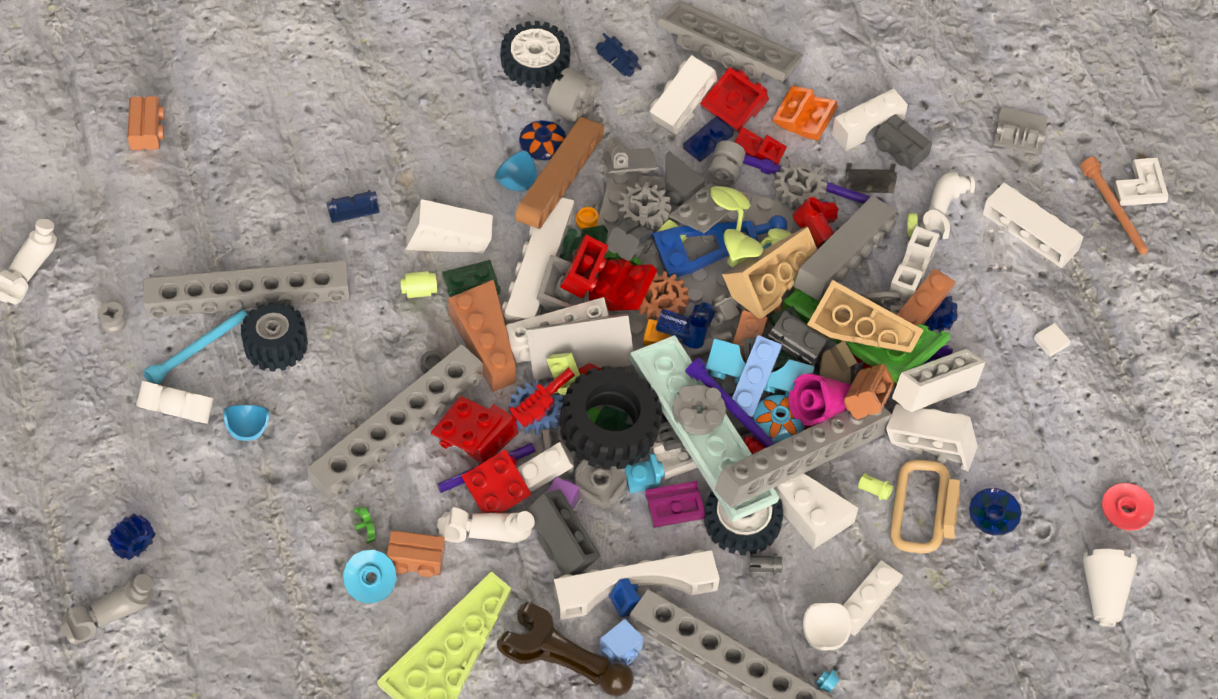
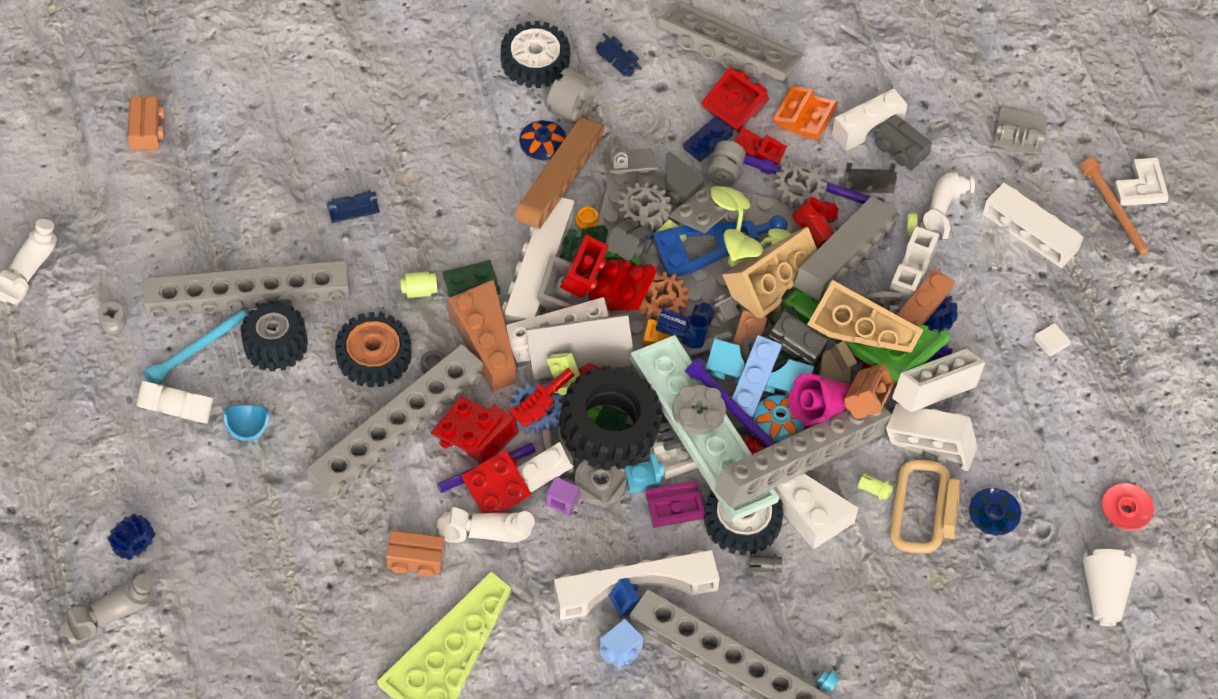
medium azure dish [343,550,397,604] -> none
bright green piece [353,506,375,544] -> none
white wedge [405,199,493,253] -> none
dark azure helmet [494,150,537,192] -> none
dark brown piece [497,602,634,697] -> none
dark grey piece [525,489,601,575] -> none
white wedge [650,55,718,135] -> none
white helmet [803,602,851,650] -> none
white plate [843,560,903,636] -> none
none -> wheel [335,312,412,388]

